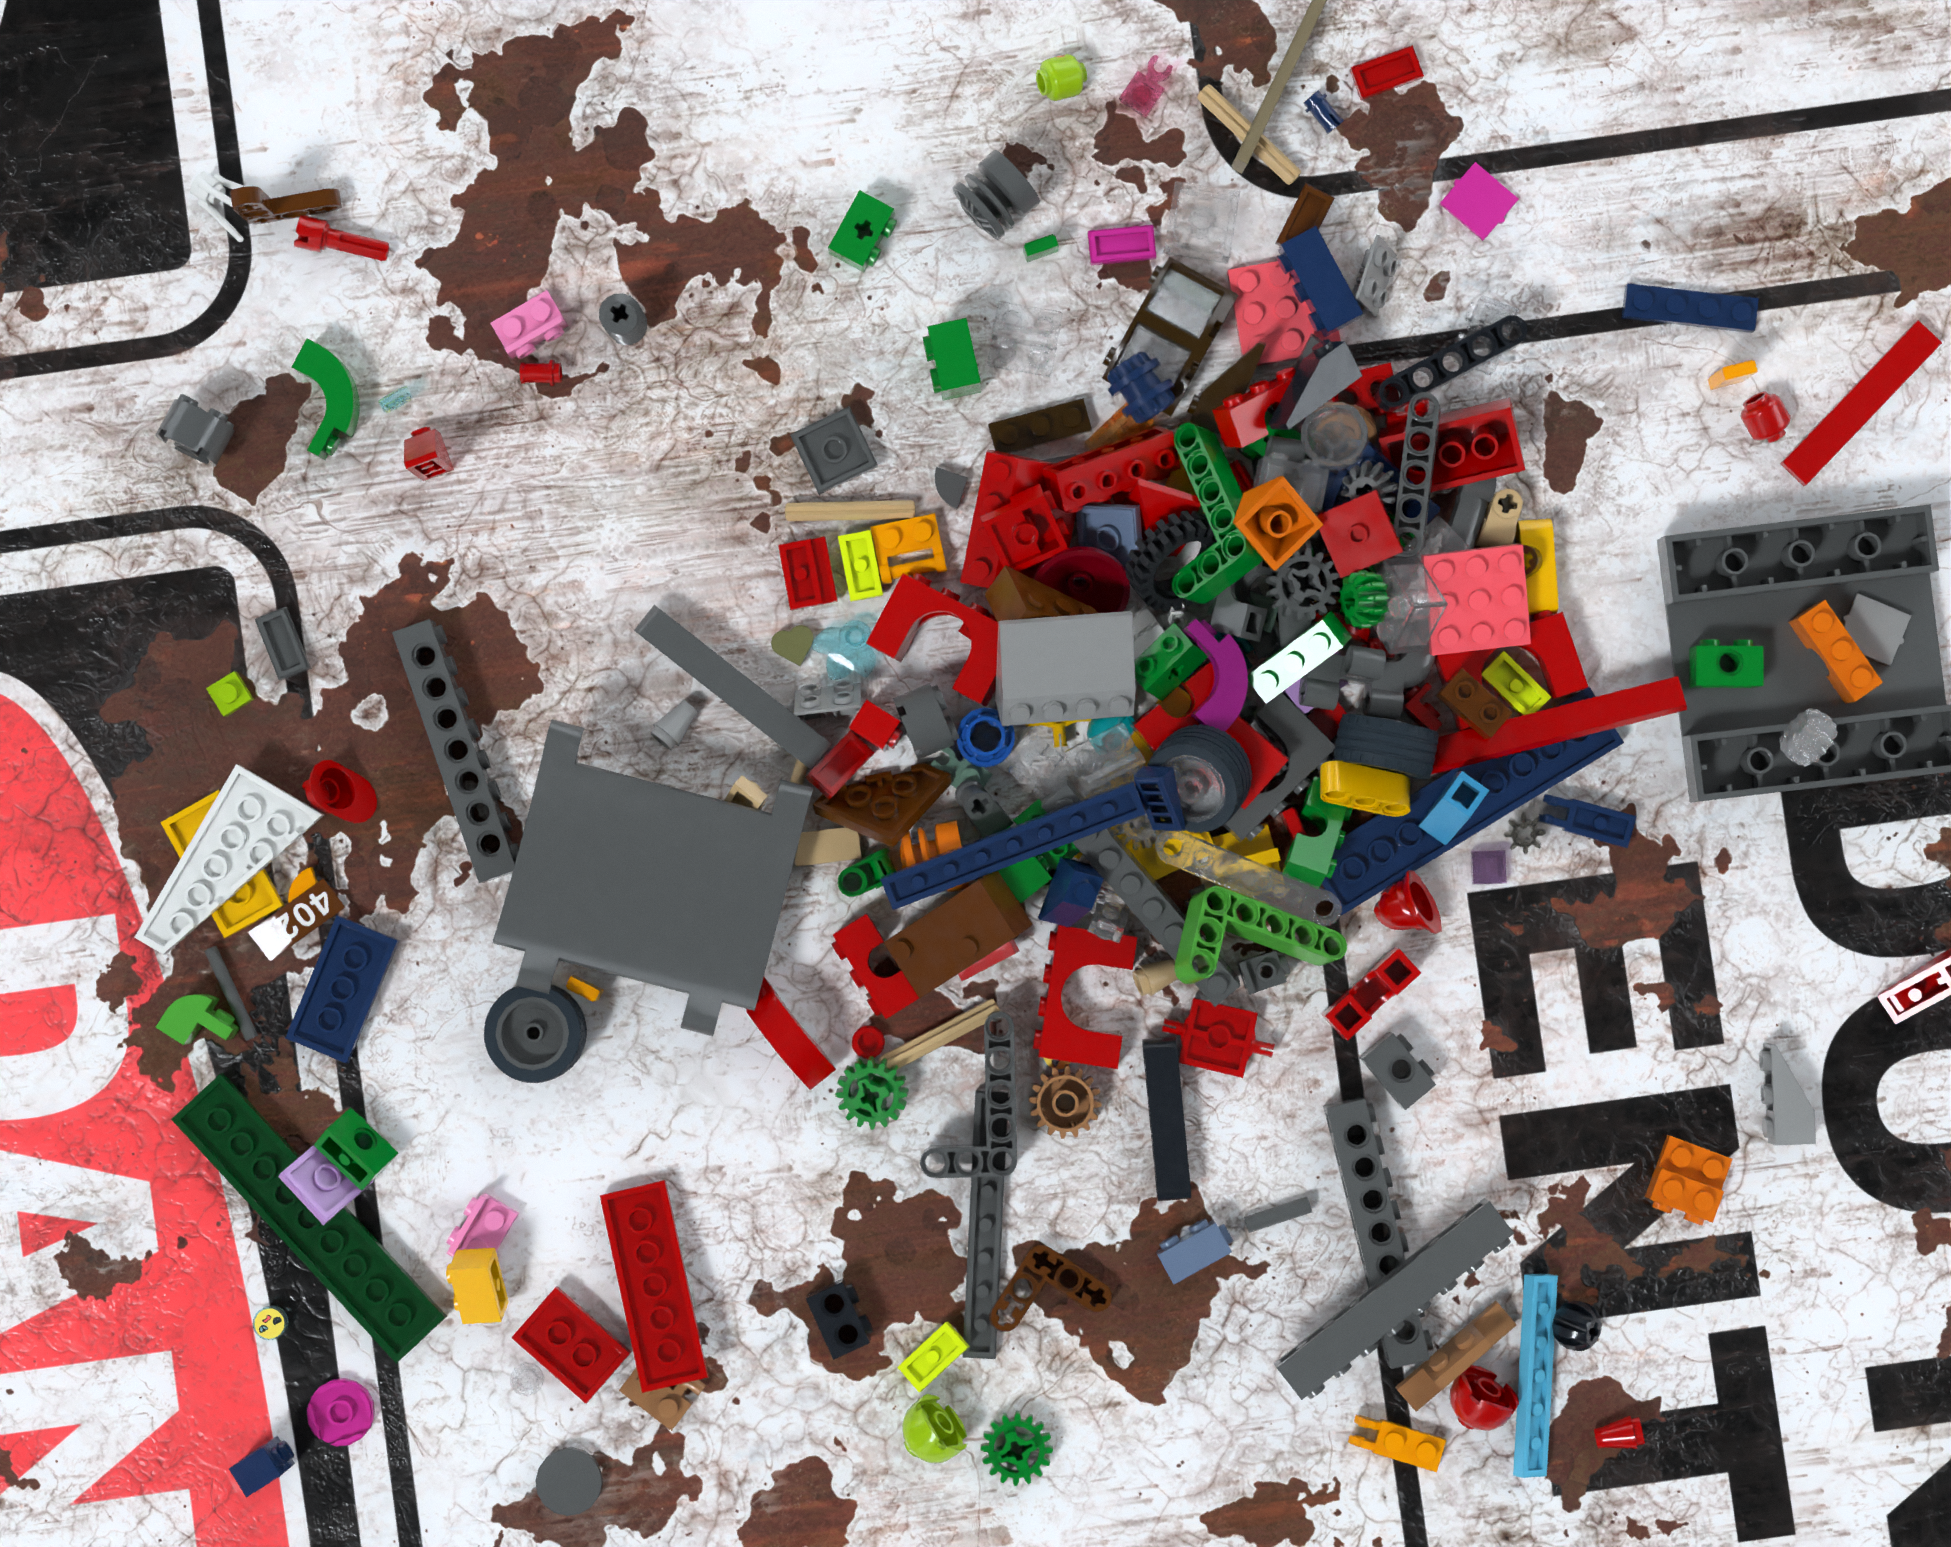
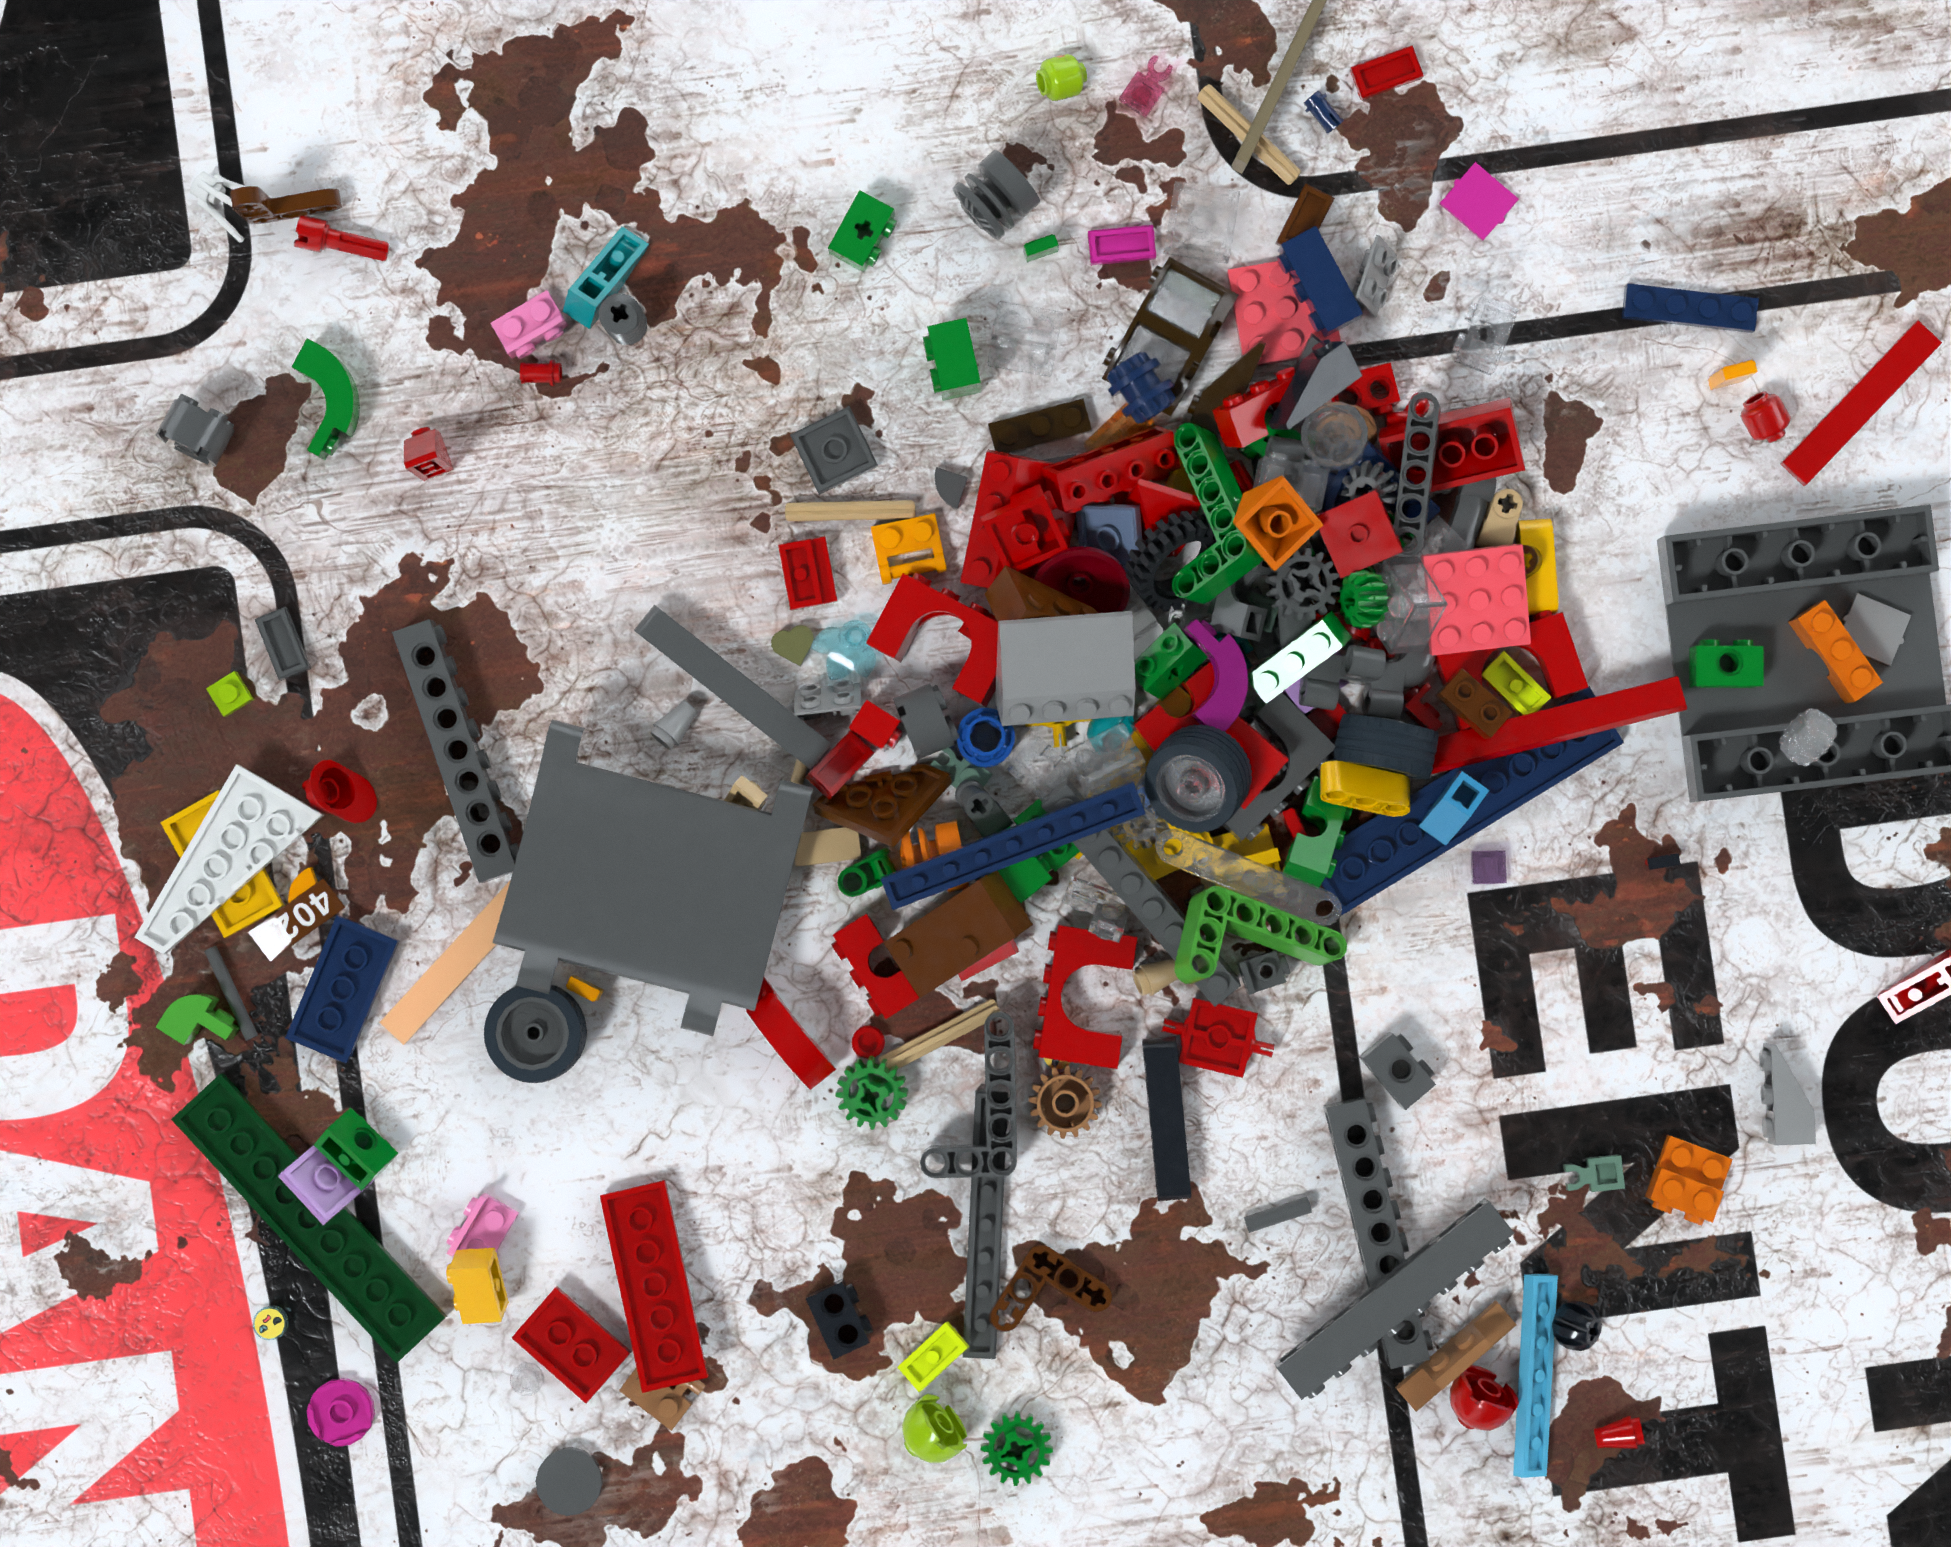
dark blue brick [229,1436,295,1497] -> none
clear light blue tile [378,386,413,413] -> none
neon yellow plate [838,530,883,602] -> none
dark blue slope [1038,857,1104,927] -> none
dark blue slope [1133,766,1185,831] -> none
sand blue brick [1156,1218,1233,1284] -> none
red arch [1321,947,1421,1041] -> none
light orange hinge [1348,1415,1446,1472] -> none
red piece [1374,870,1442,934] -> none
black beam [1375,315,1527,412] -> none
clear smoke gear [1504,812,1546,855] -> none
dark blue hinge [1538,794,1637,848] -> none
none -> light nougat tile [379,881,510,1045]
none -> teal slope [562,226,649,329]
none -> sand green plate [1563,1154,1625,1192]
none -> black piece [1645,853,1681,870]

